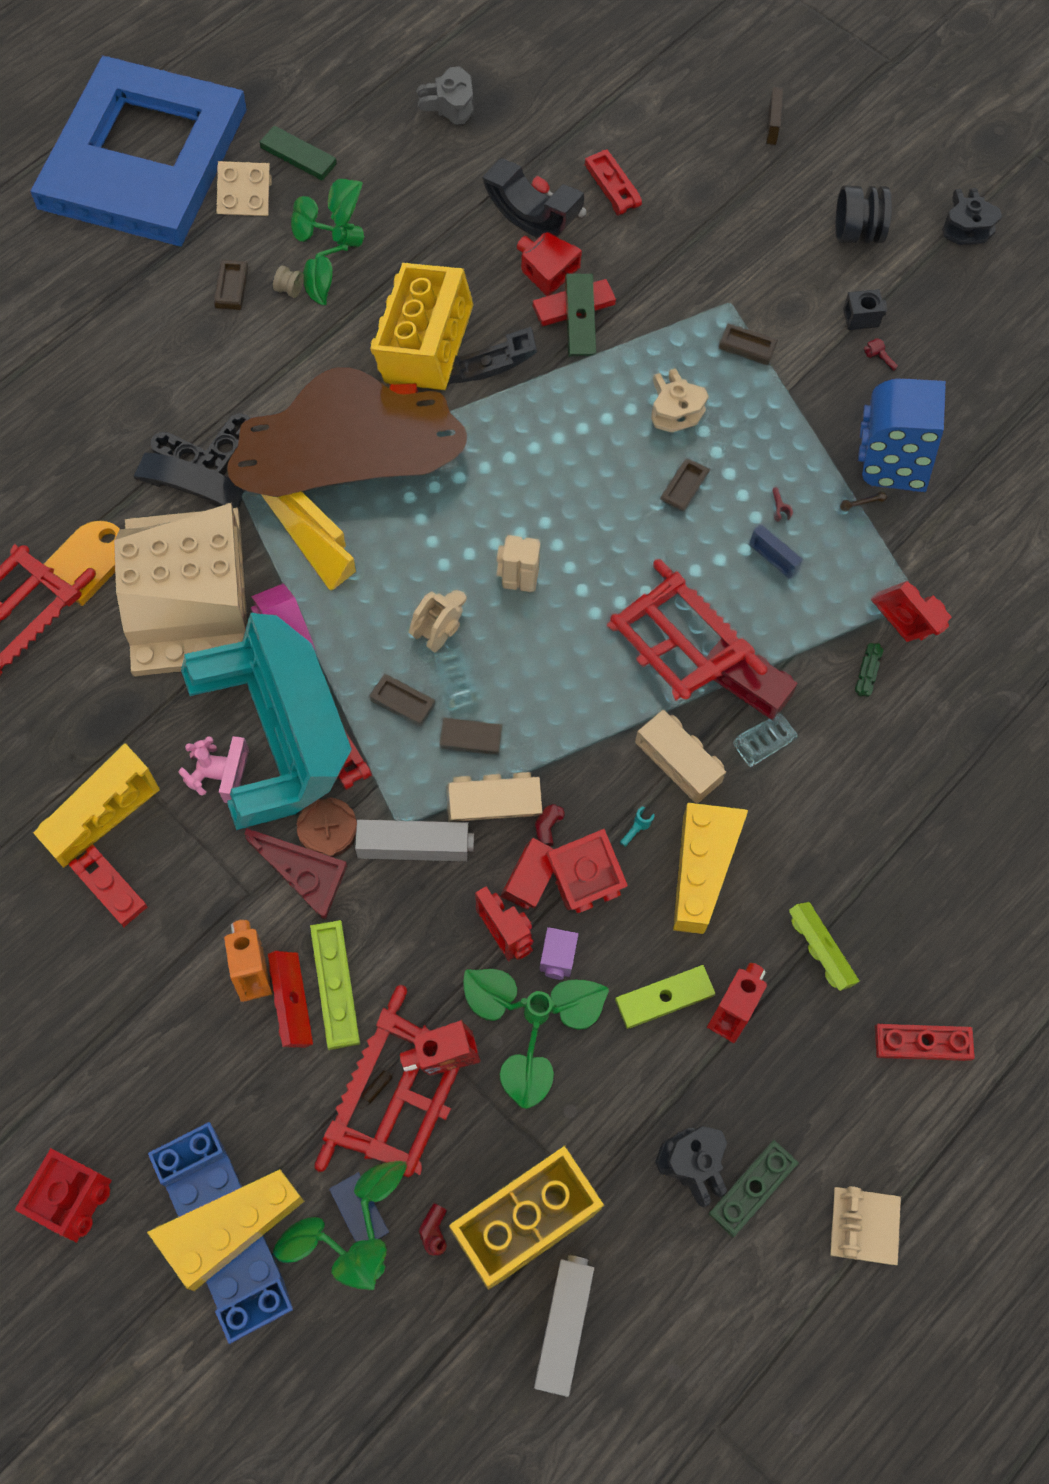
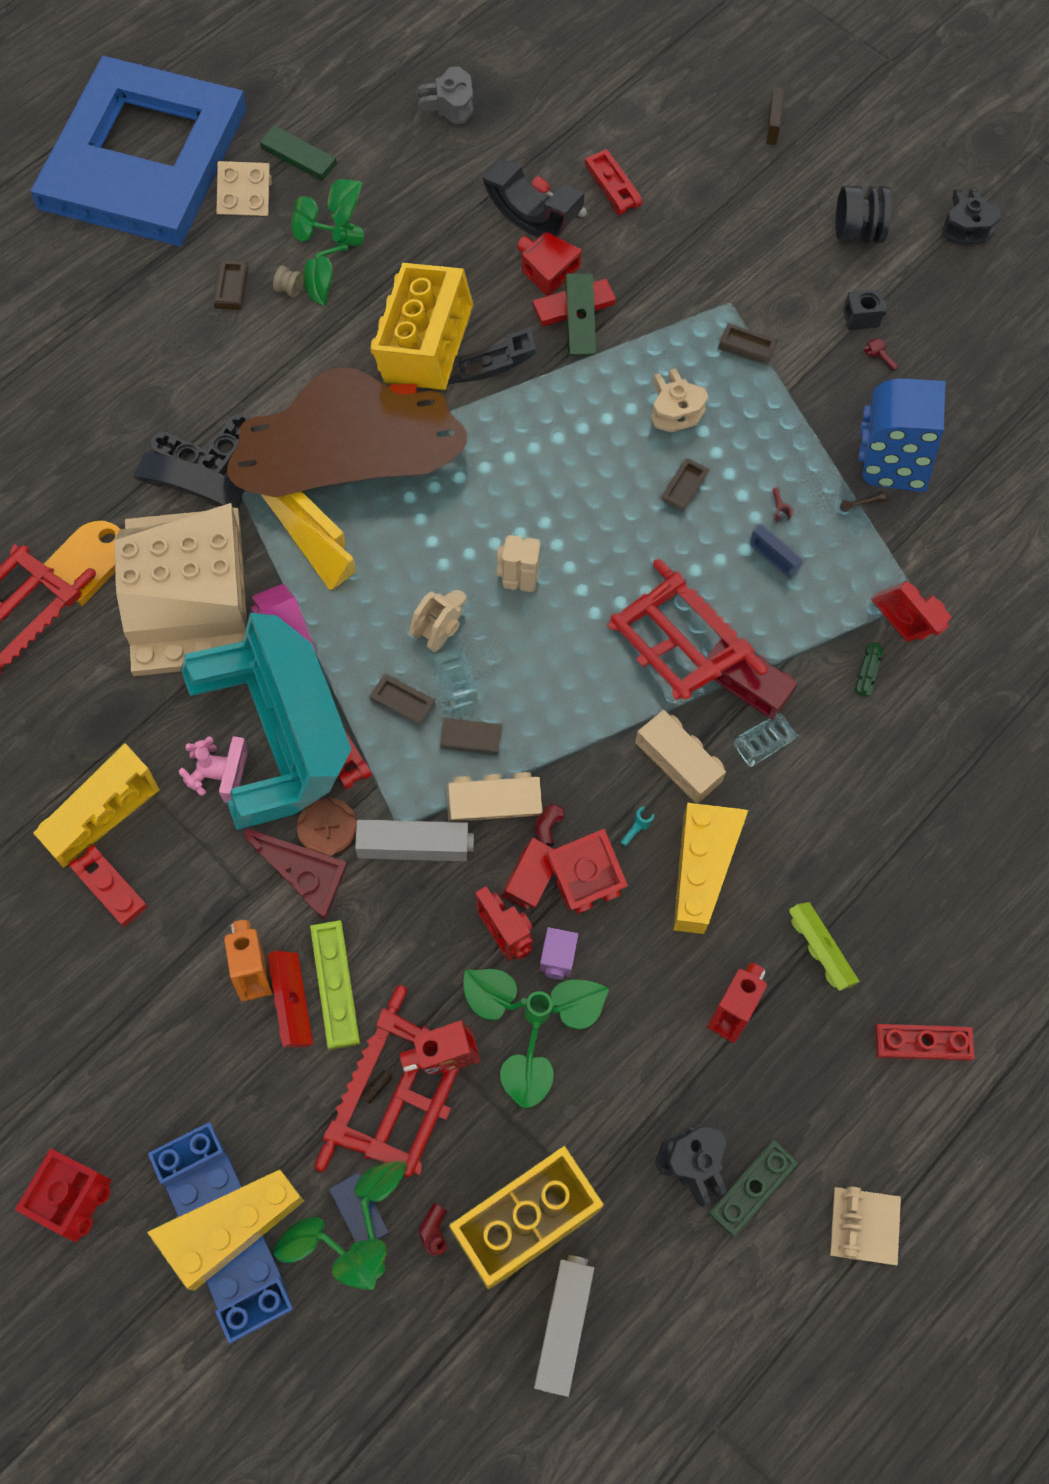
lime tile [615,965,716,1029] -> none

